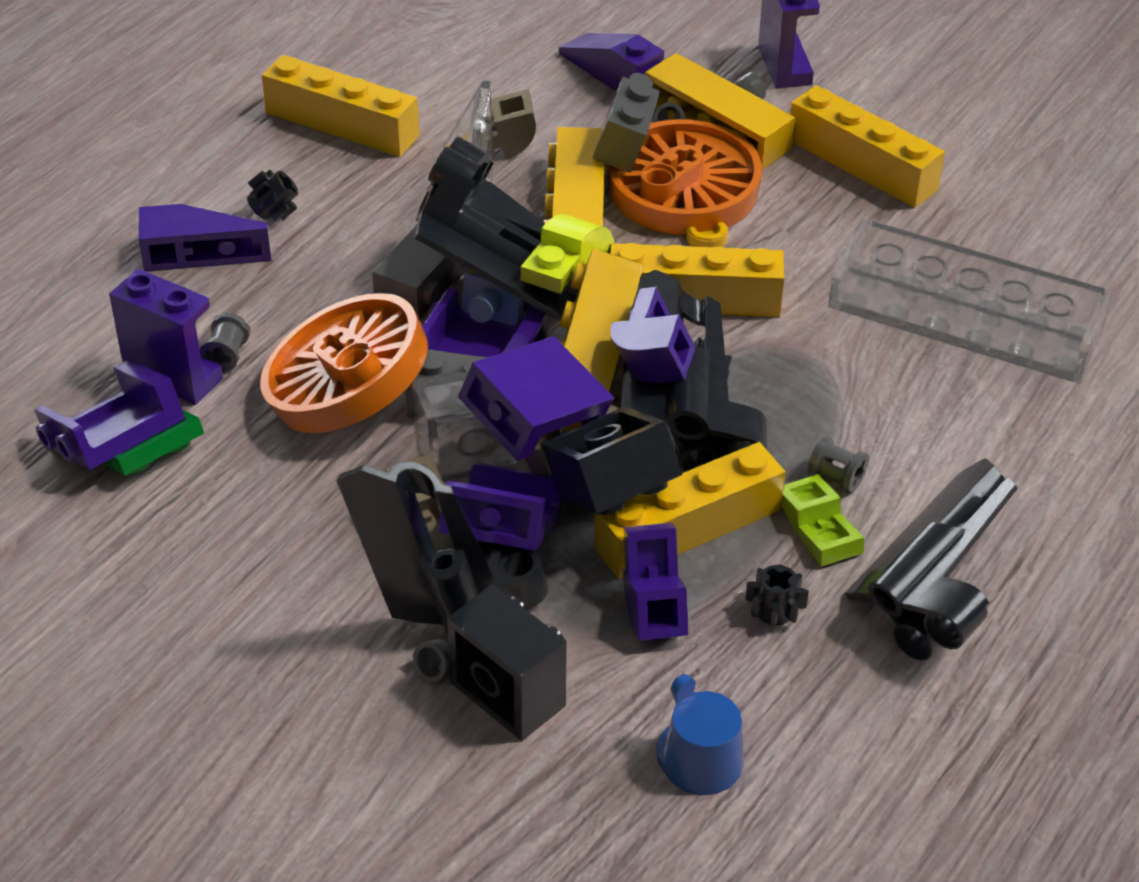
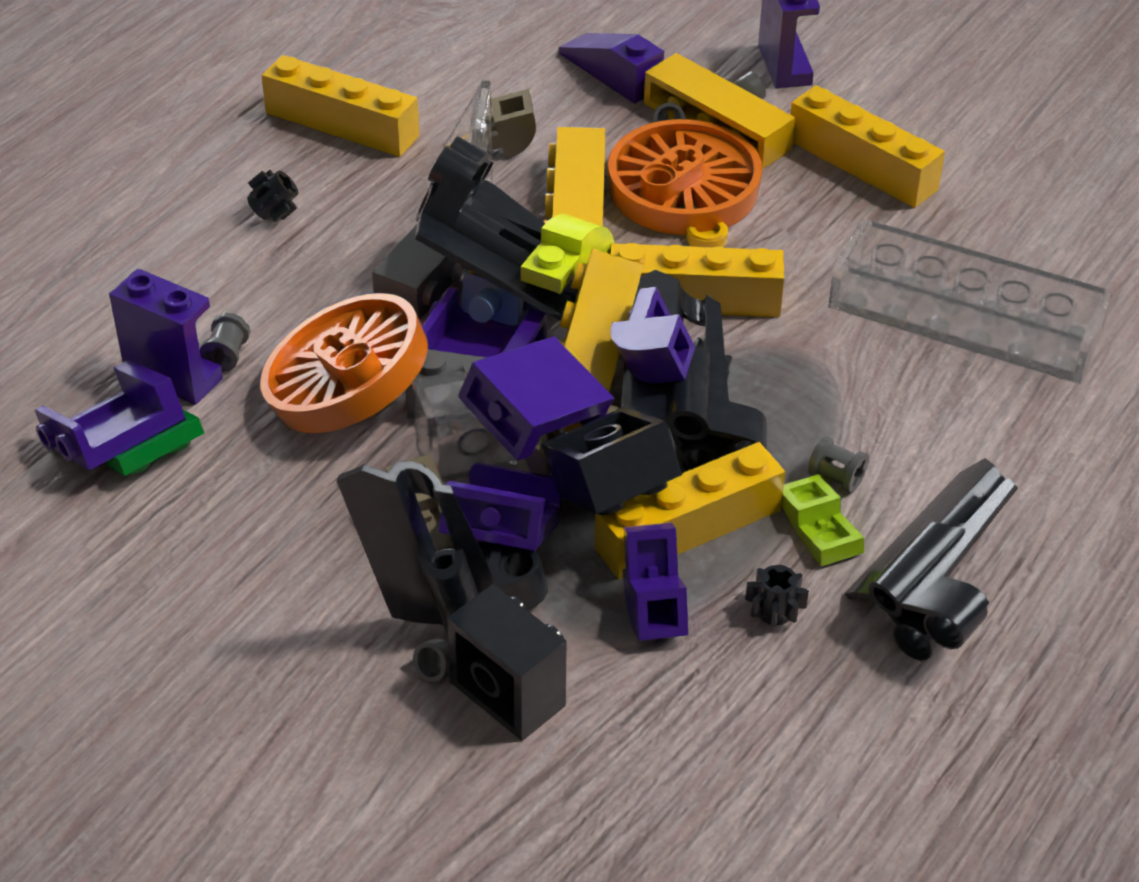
dark purple slope [139,204,271,272] -> none
dark grey brick [592,73,660,173] -> none
blue hat [656,674,744,795] -> none

